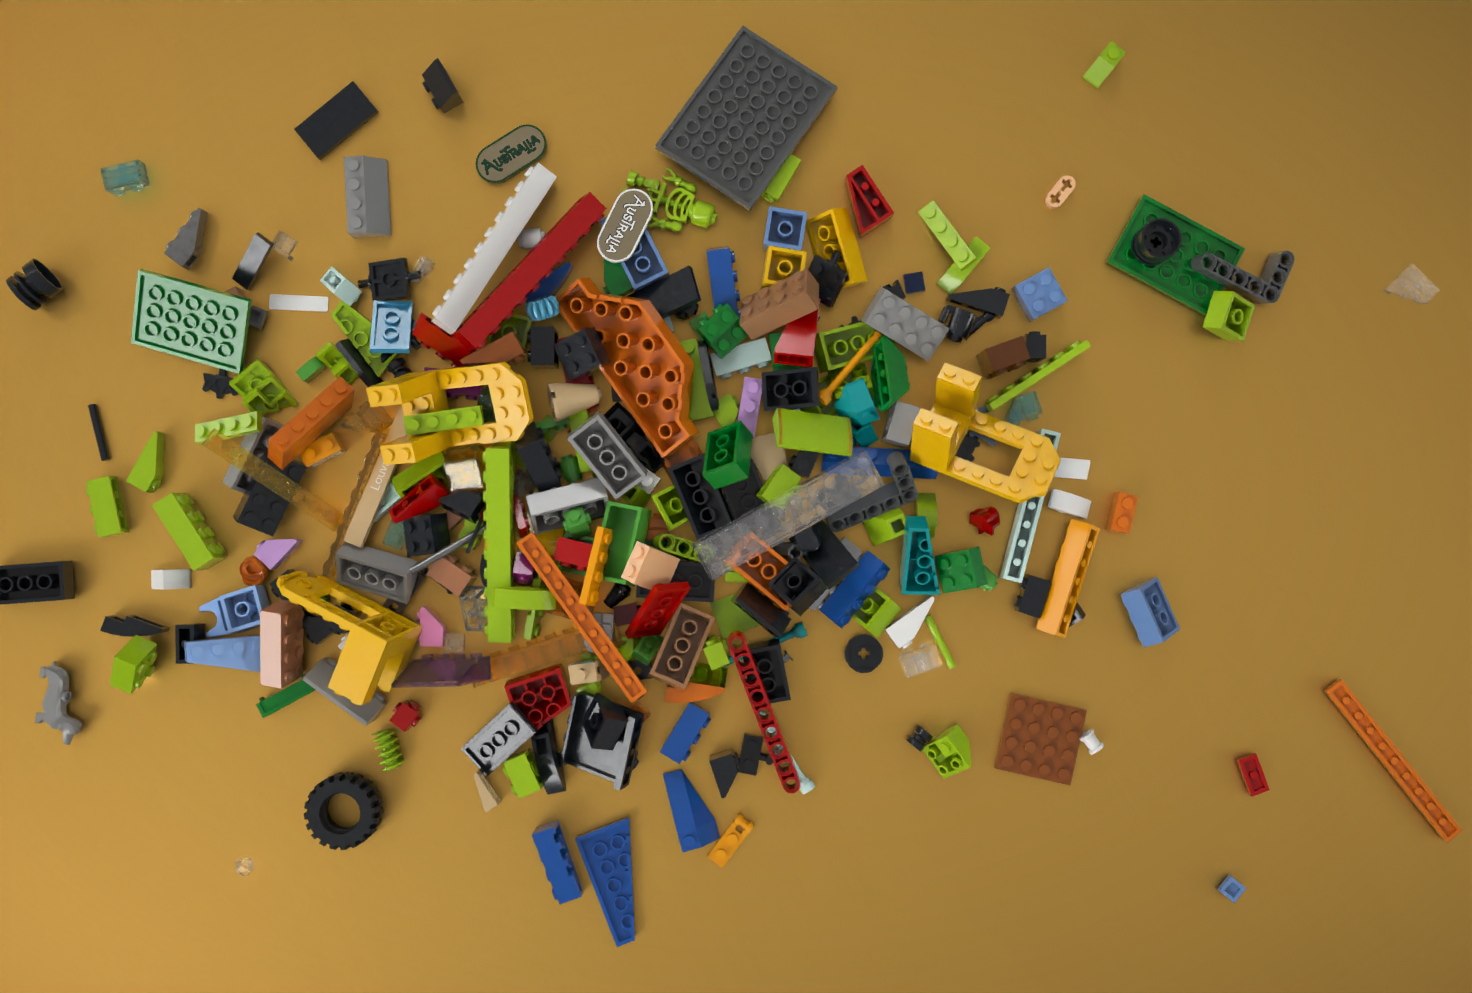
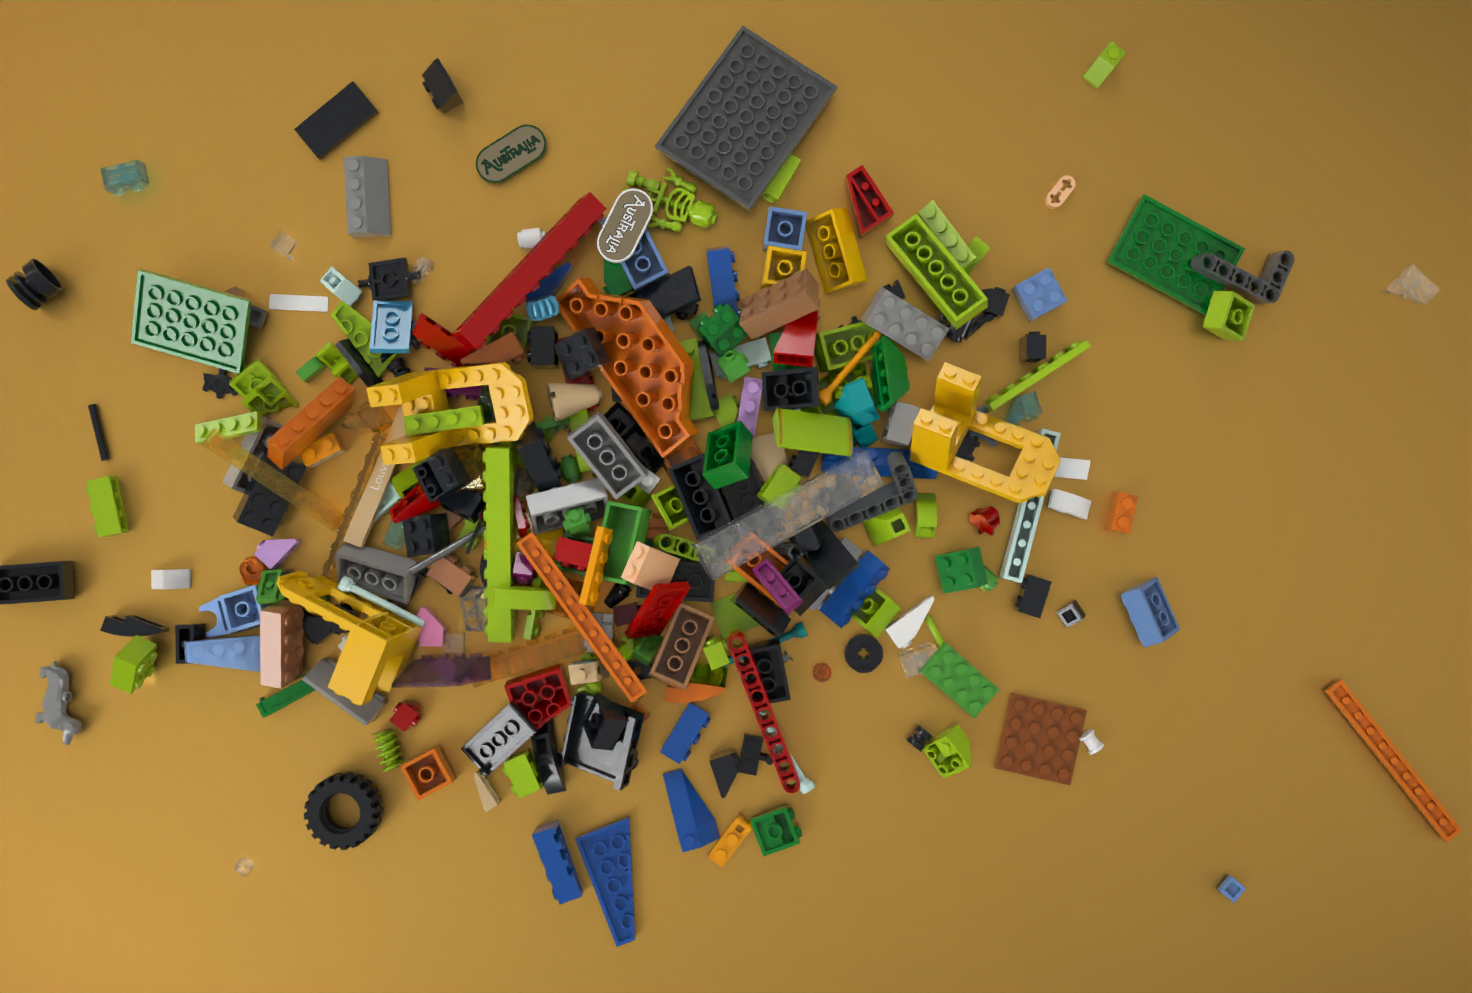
lime slope [126,431,165,493] -> none
lime brick [152,493,226,571] -> none
flat silver slope [164,208,208,270] -> none
tile [232,232,274,290] -> none
white brick [431,163,557,335] -> none
black plate [808,250,849,308] -> none
teal wedge [899,516,940,595] -> none
clear blue tile [903,271,925,294] -> none
reddish brown brick [976,336,1030,379] -> none
light orange brick [1036,519,1100,638] -> none
black wheel [1131,218,1181,266] -> none
red plate [1236,753,1270,797] -> none
none -> bright green slope [256,569,285,604]
none -> light aqua piece [338,576,425,626]
none -> orange brick [400,745,456,801]
none -> black slope [412,448,471,503]
none -> bright green brick [716,348,750,383]
none -> green plate [750,804,802,856]
none -> magenta tile [752,558,803,615]
none -> clear orange tile [812,663,832,682]
none -> lime brick [885,213,988,330]
none -> bright green plate [919,642,999,719]

